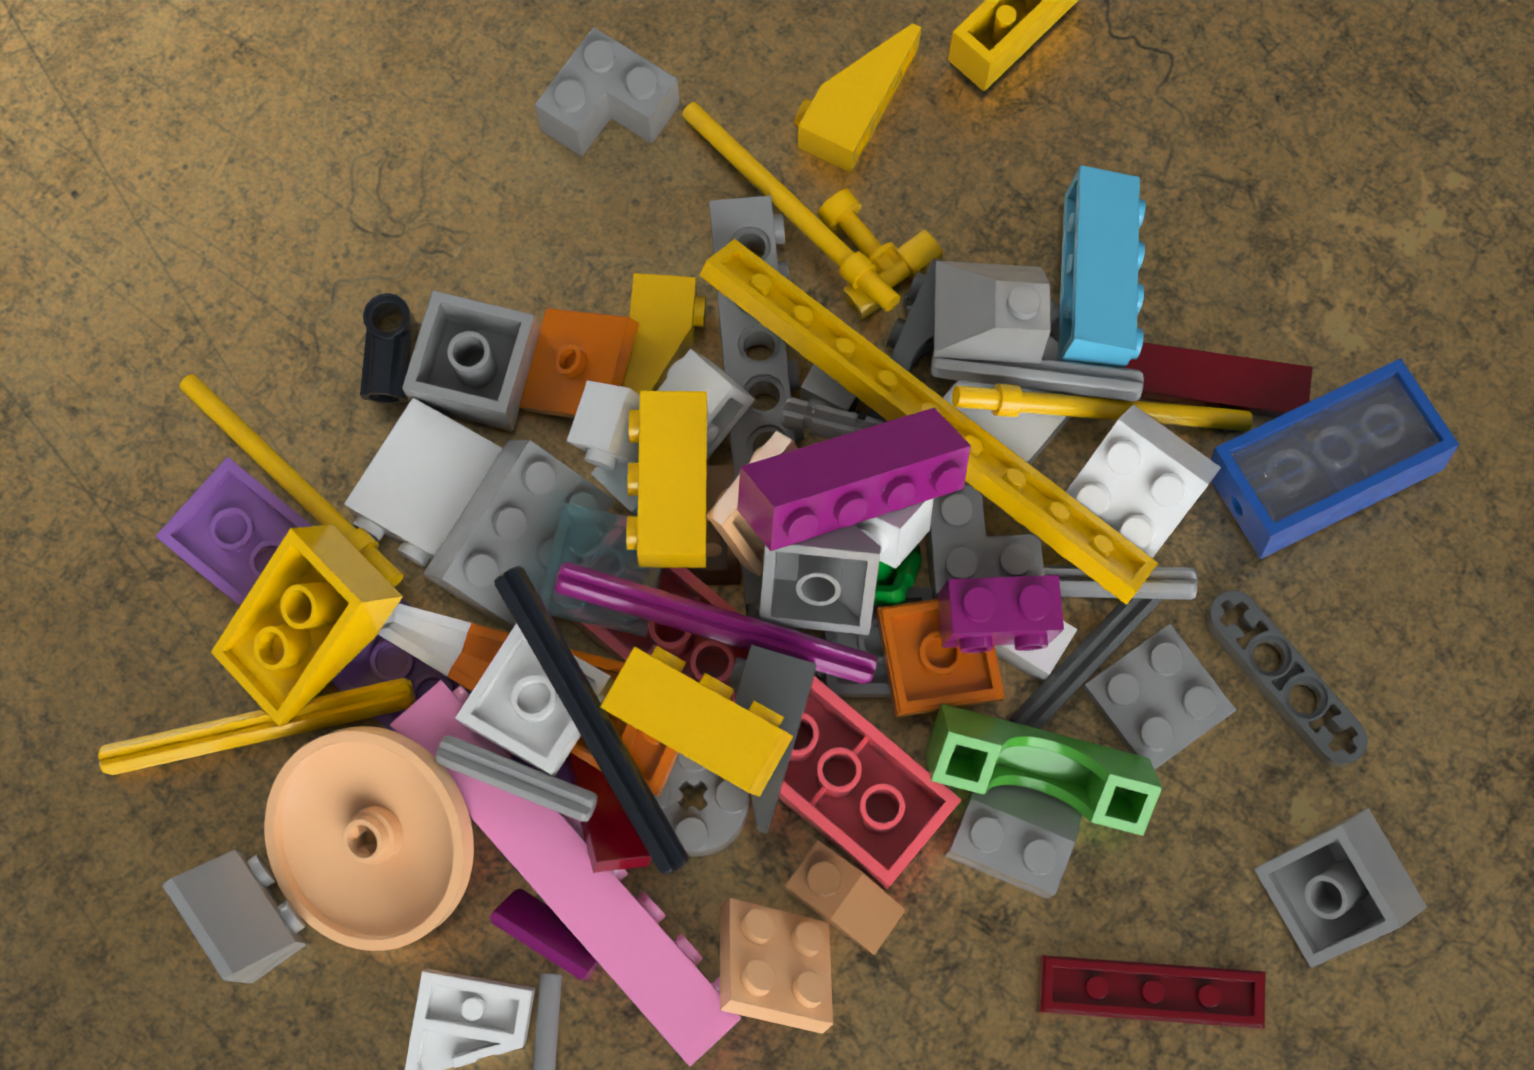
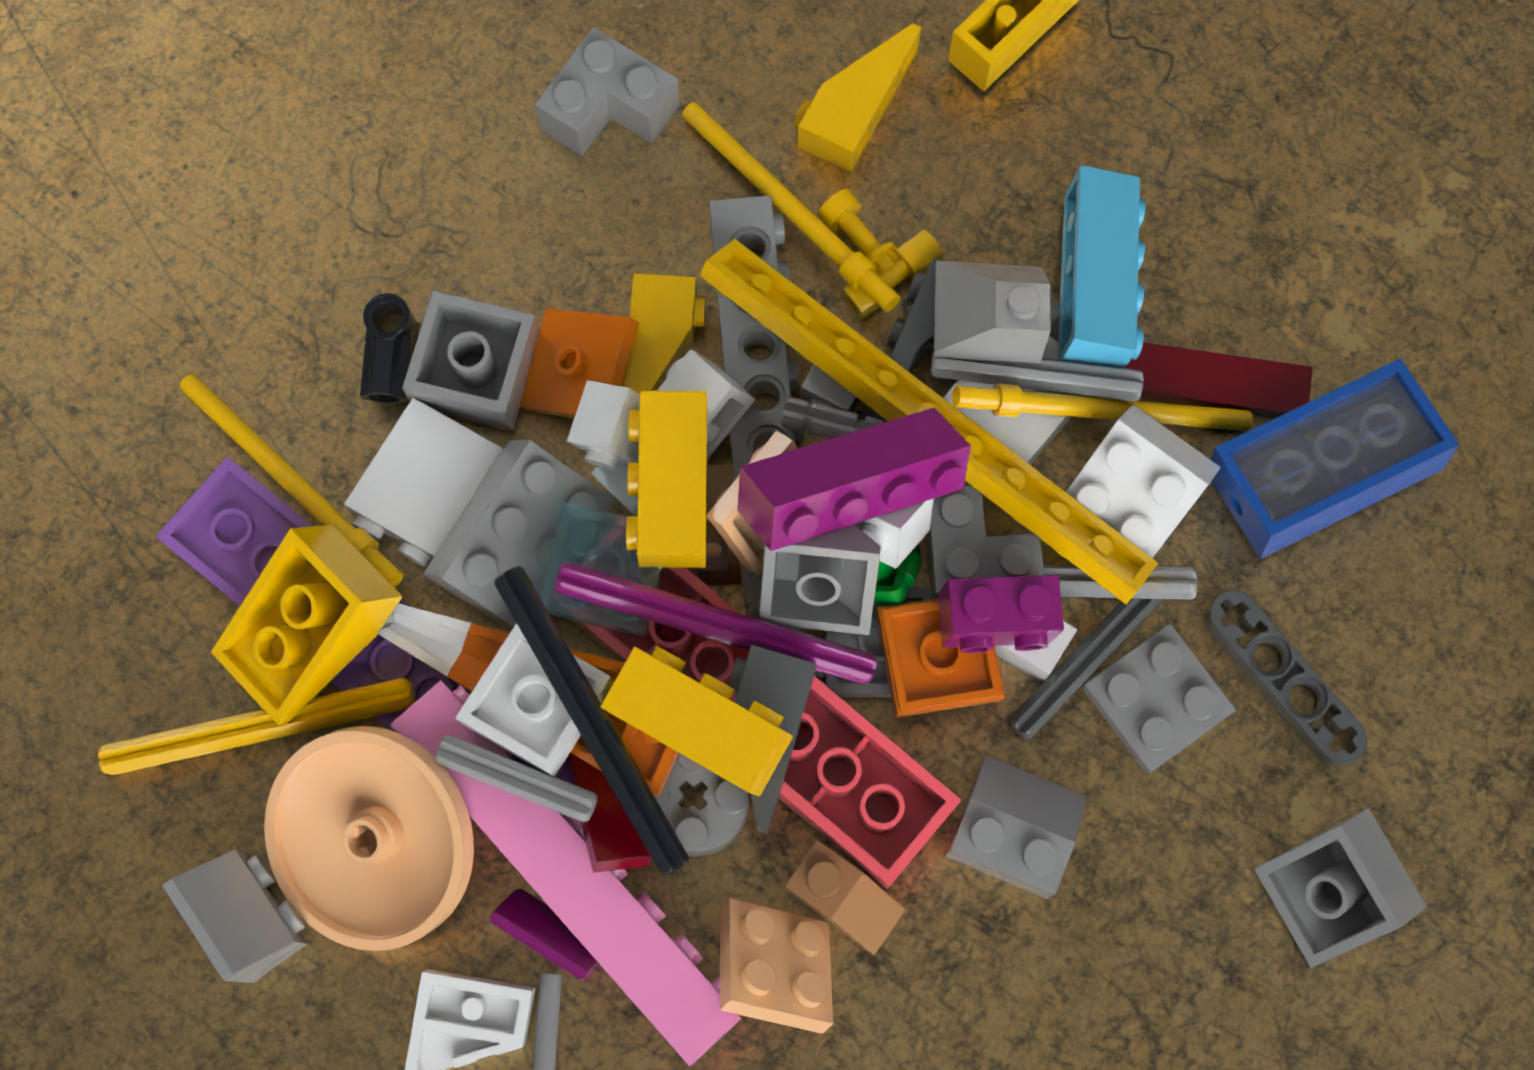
bright green arch [924,703,1162,836] -> none
dark red tile [1038,955,1266,1029] -> none

